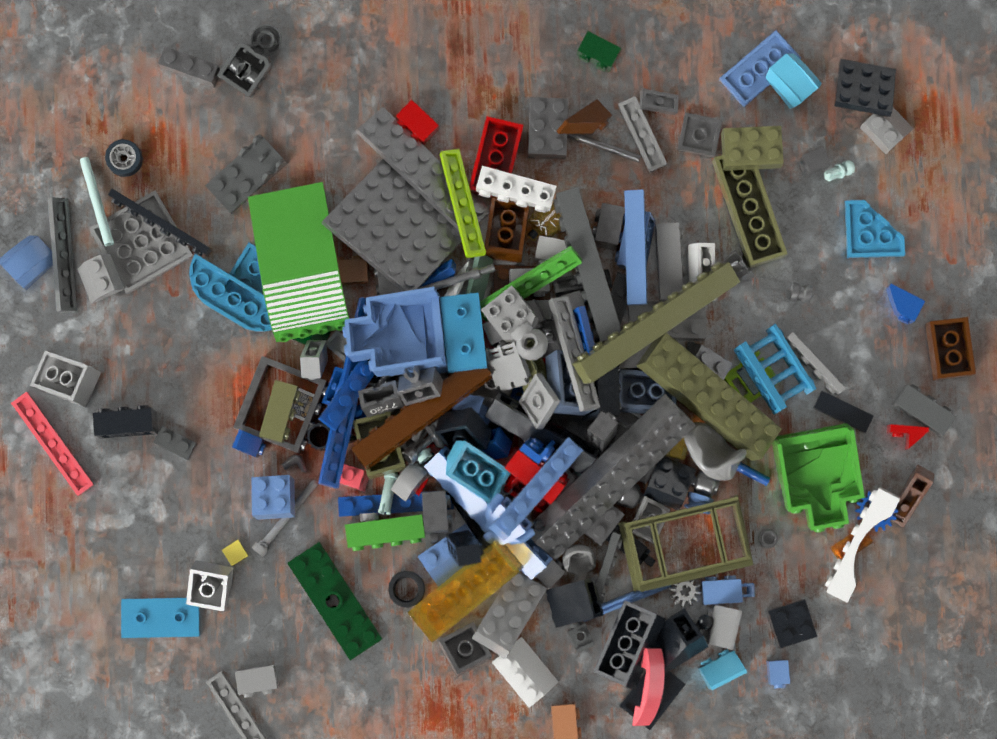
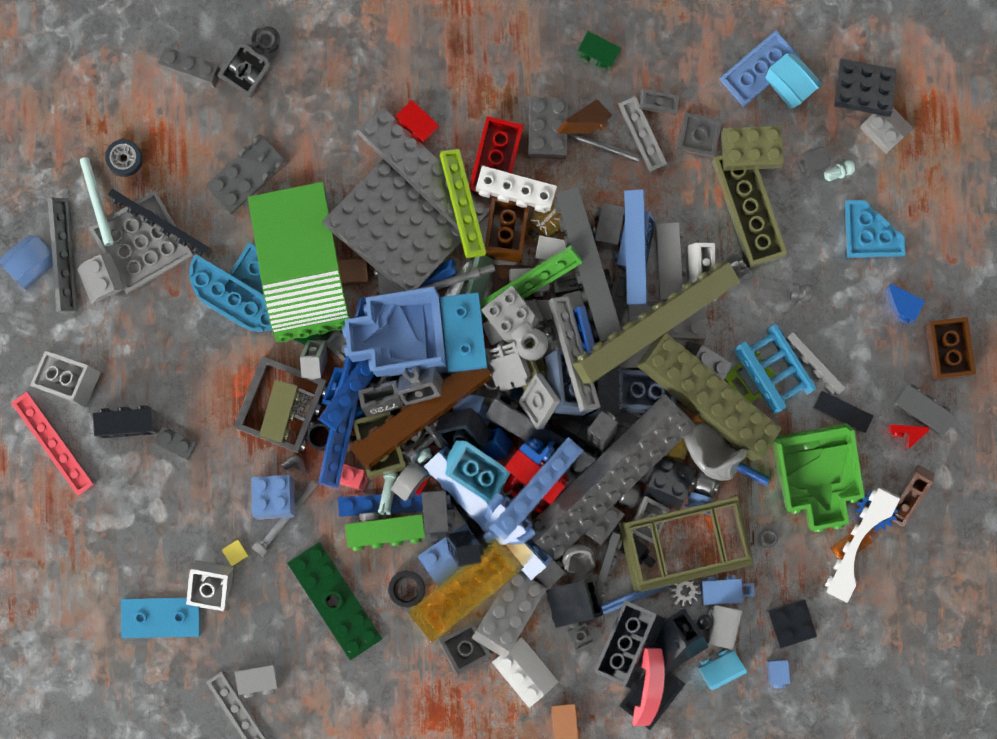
blue slope [232,429,266,458] -> none

